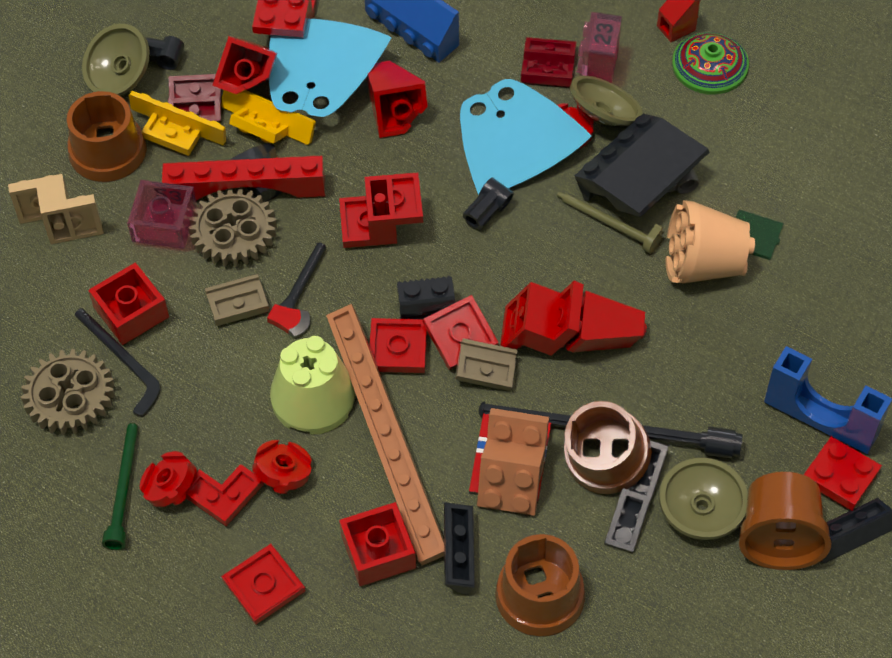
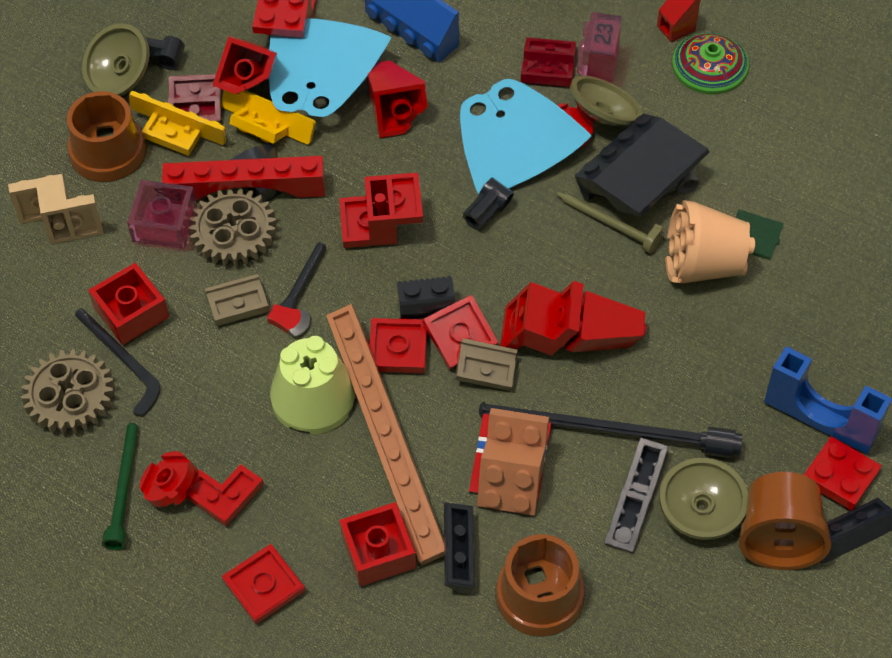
red plate [252,440,312,494] -> none
dark orange piece [564,401,651,494] -> none

